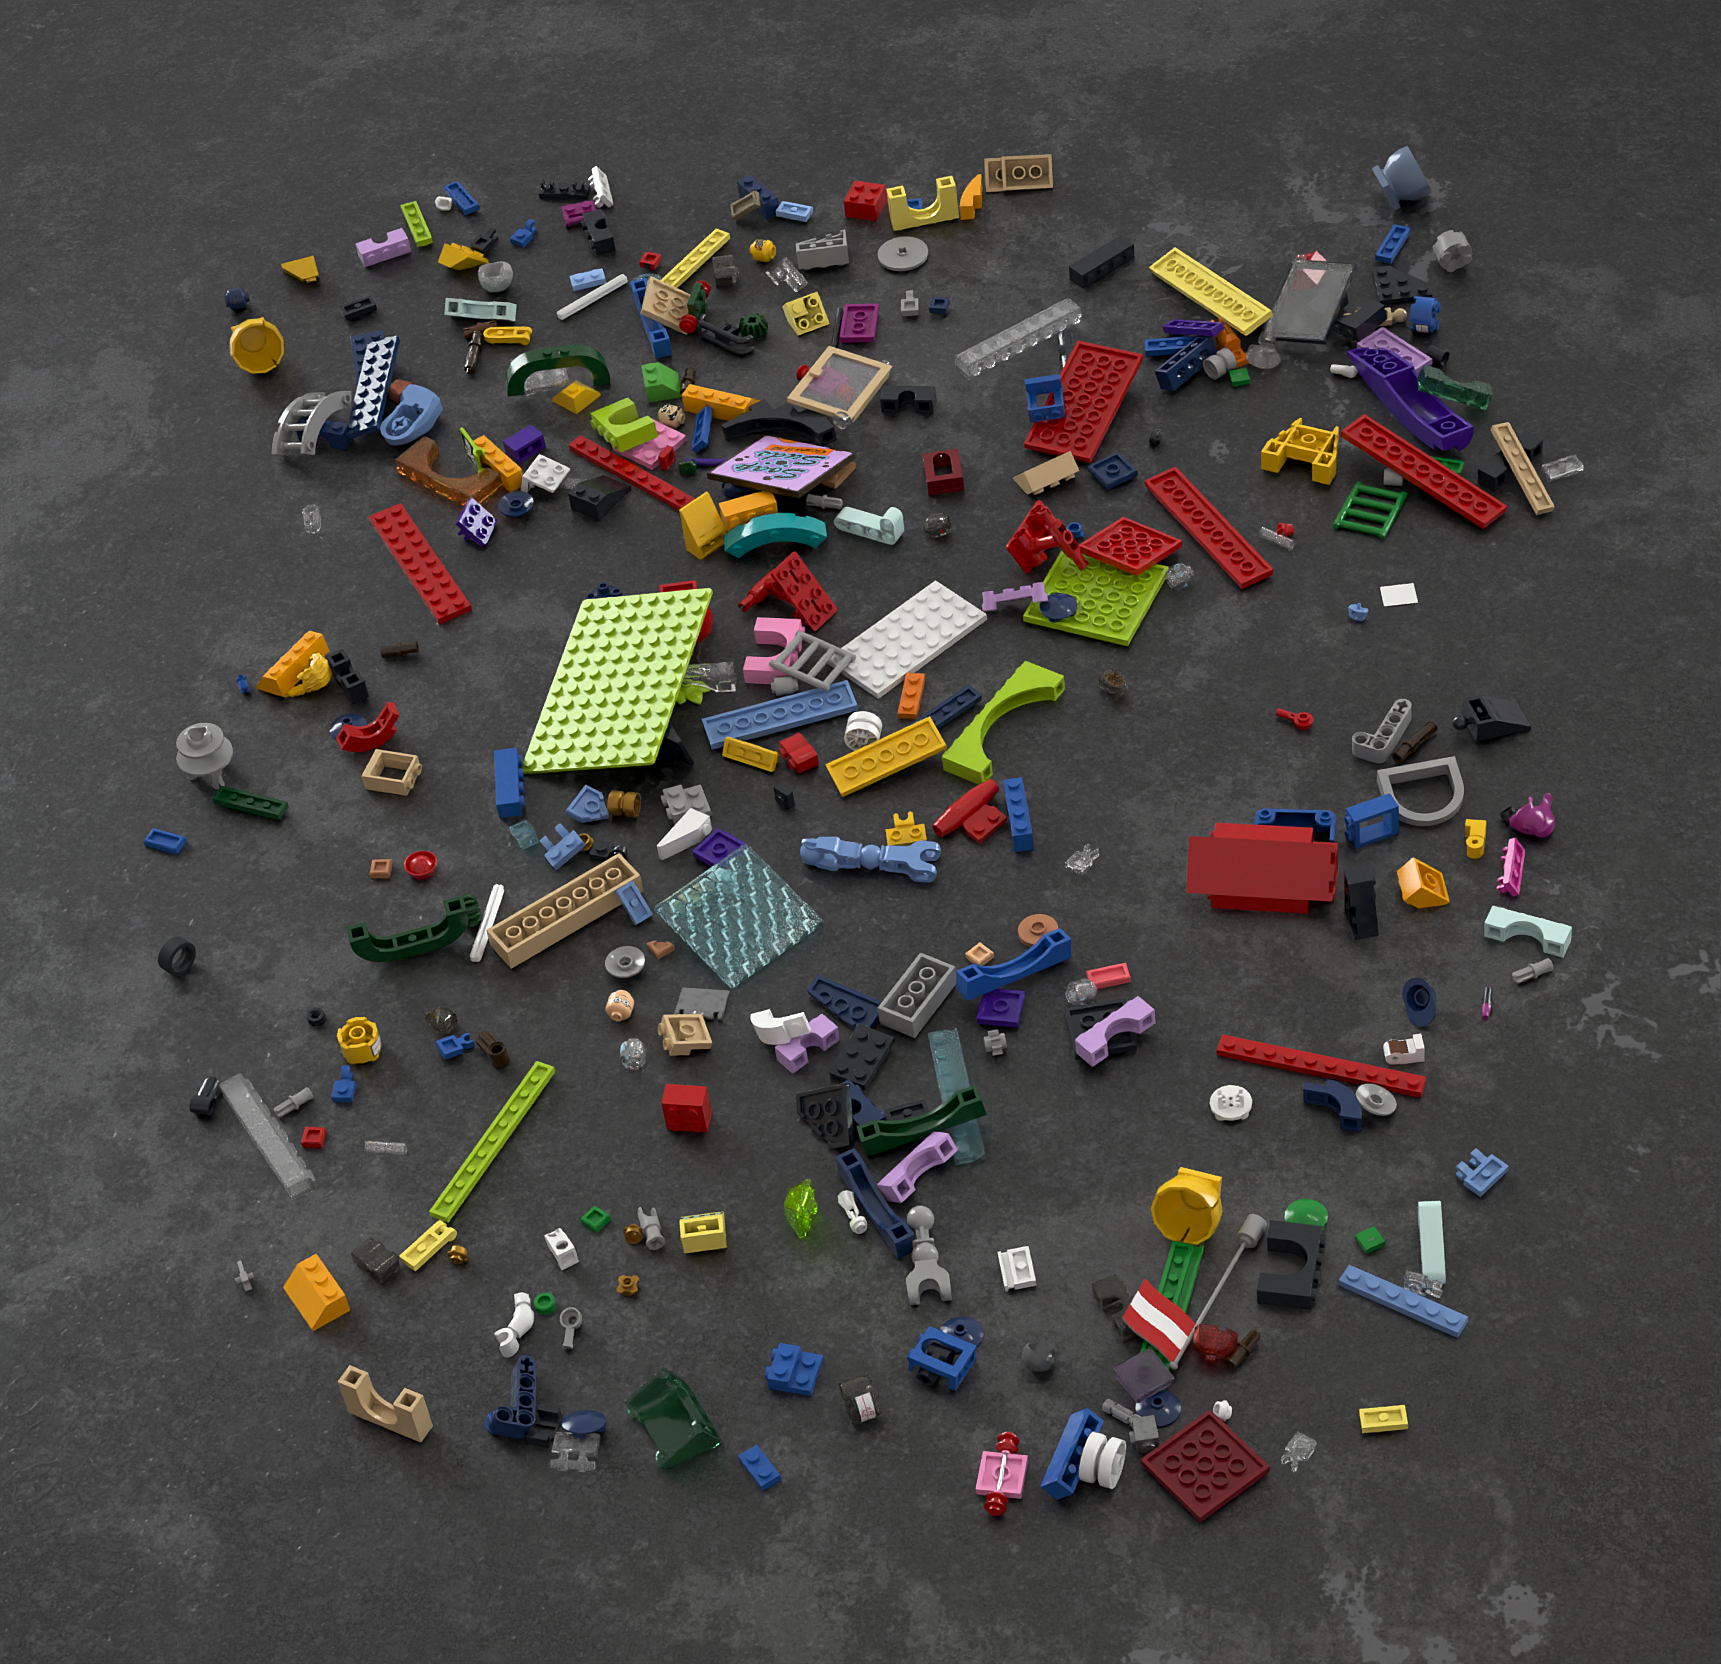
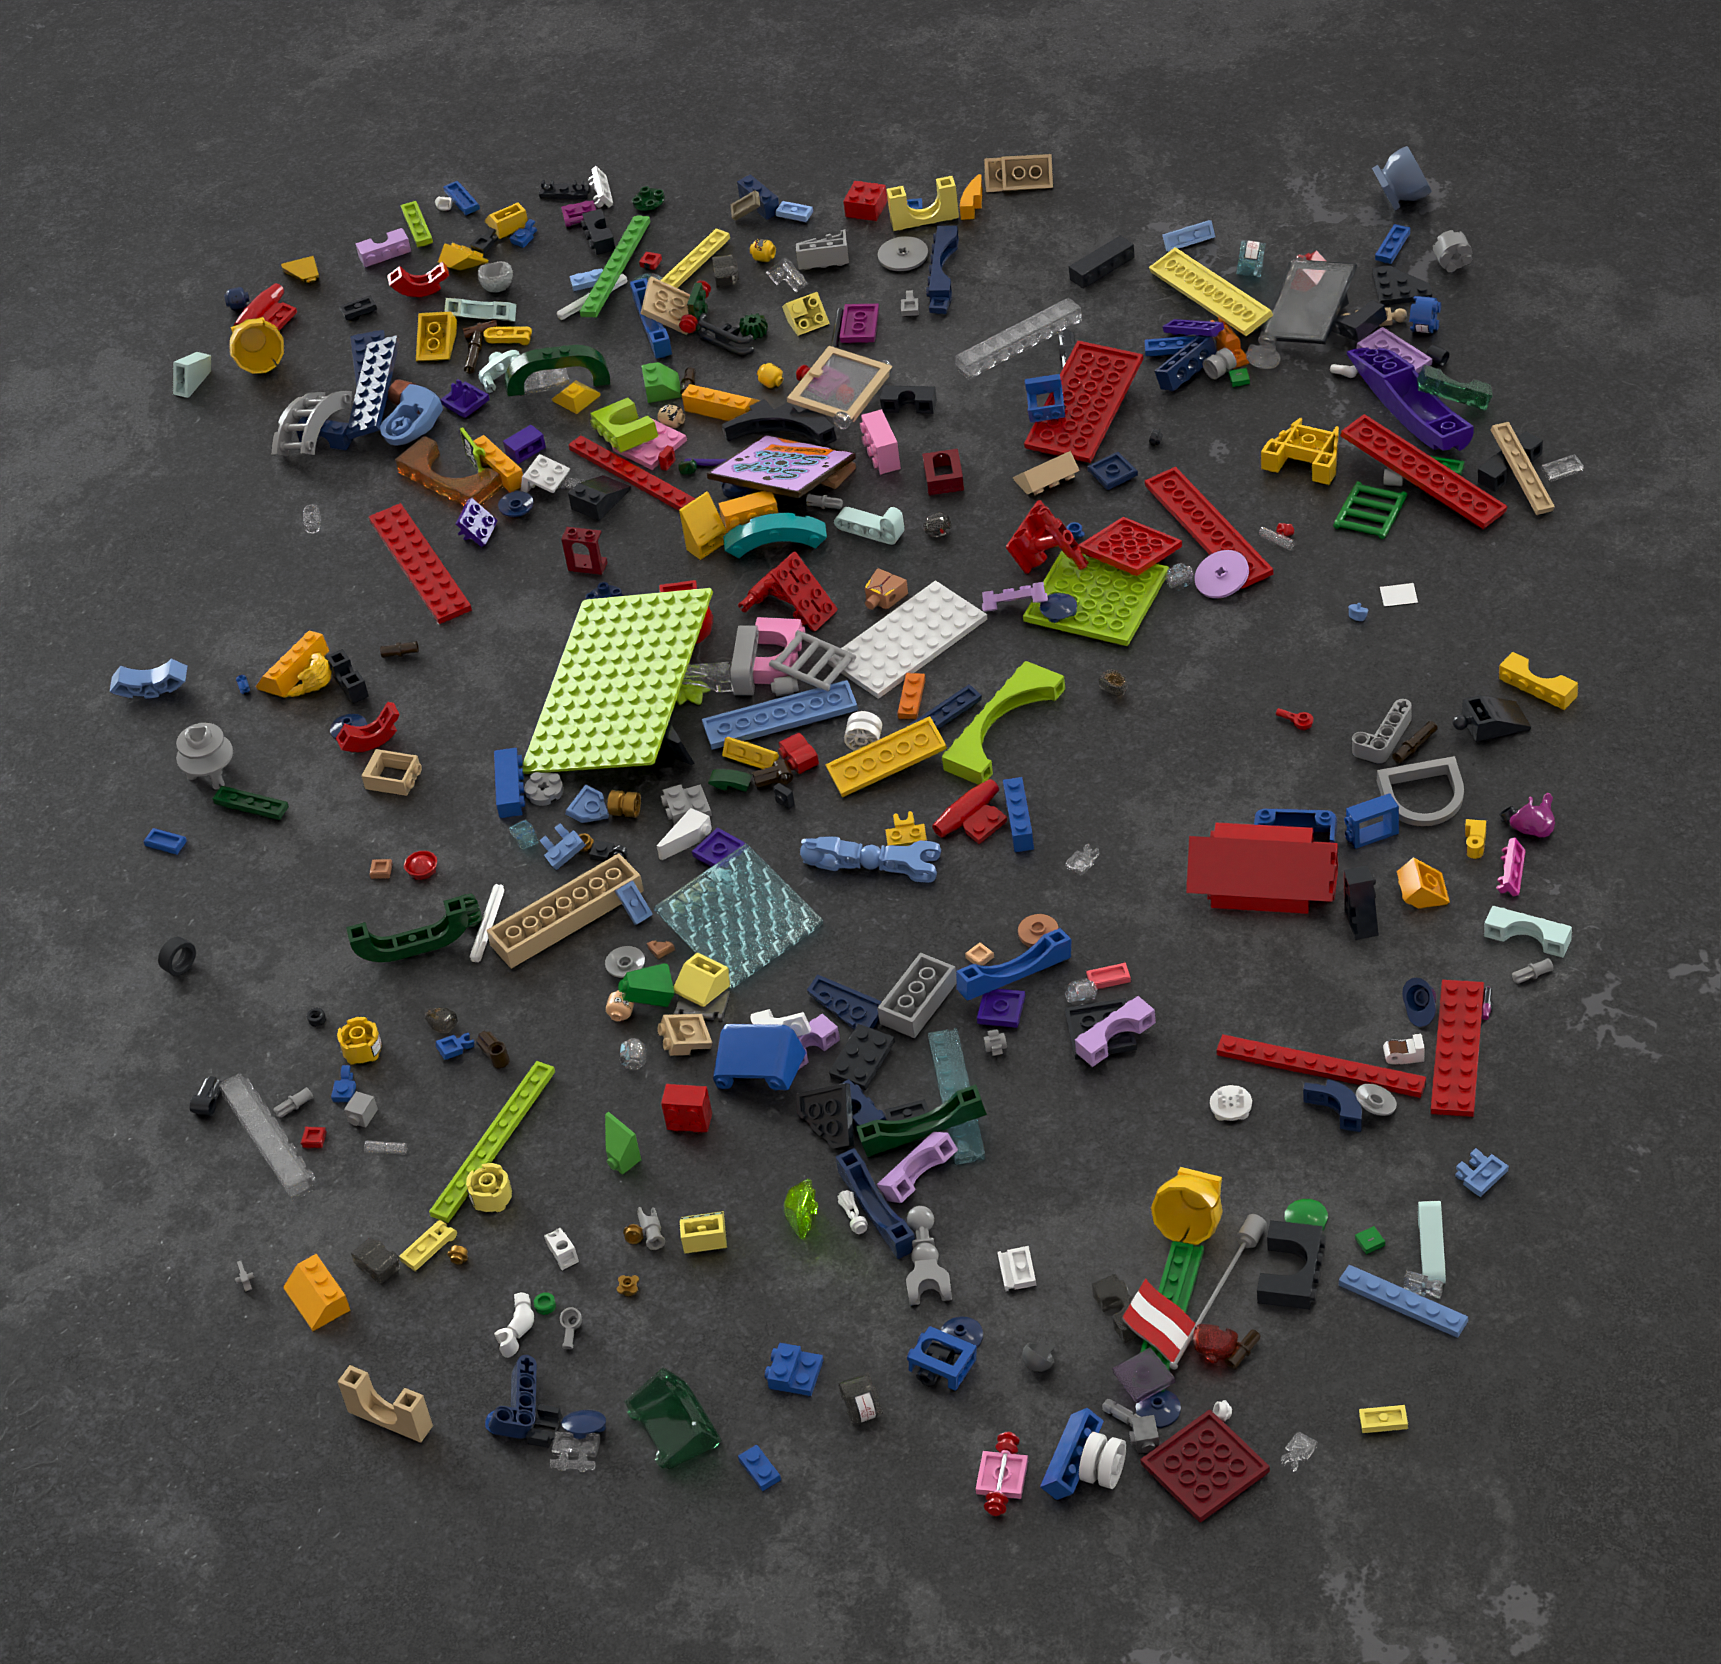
green tile [580,1205,611,1234] -> none
blue plate [691,405,713,453] -> none
none -> medium blue brick [110,659,187,699]
none -> light aqua slope [173,352,211,398]
none -> red plate [234,283,297,330]
none -> light grey brick [344,1091,378,1128]
none -> red arch [387,262,449,297]
none -> yellow slope [416,311,457,362]
none -> dark purple plate [440,379,490,418]
none -> light yellow brick [466,1163,512,1212]
none -> light aqua connector [479,350,520,393]
none -> yellow slope [485,202,528,239]
none -> light grey plate [524,772,564,806]
none -> dark red panel [561,527,608,575]
none -> bright green plate [579,215,650,317]
none -> bright green slope [605,1112,641,1175]
none -> green slope [618,963,675,1007]
none -> dark green dish [632,186,665,211]
none -> light yellow slope [674,953,730,1007]
none -> dark green slope [708,769,752,792]
none -> blue windscreen [713,1024,806,1090]
none -> light grey beam [731,625,759,696]
none -> dark brown piece [752,759,793,788]
none -> yellow head [757,363,784,389]
none -> bright pink brick [860,409,901,475]
none -> nougat torso [865,568,908,610]
none -> dark blue arch [926,225,959,304]
none -> light blue plate [1162,220,1215,252]
none -> lavender piece [1195,550,1249,598]
none -> clear light blue brick [1236,240,1266,277]
none -> red plate [1431,980,1484,1117]
none -> yellow arch [1499,652,1578,710]

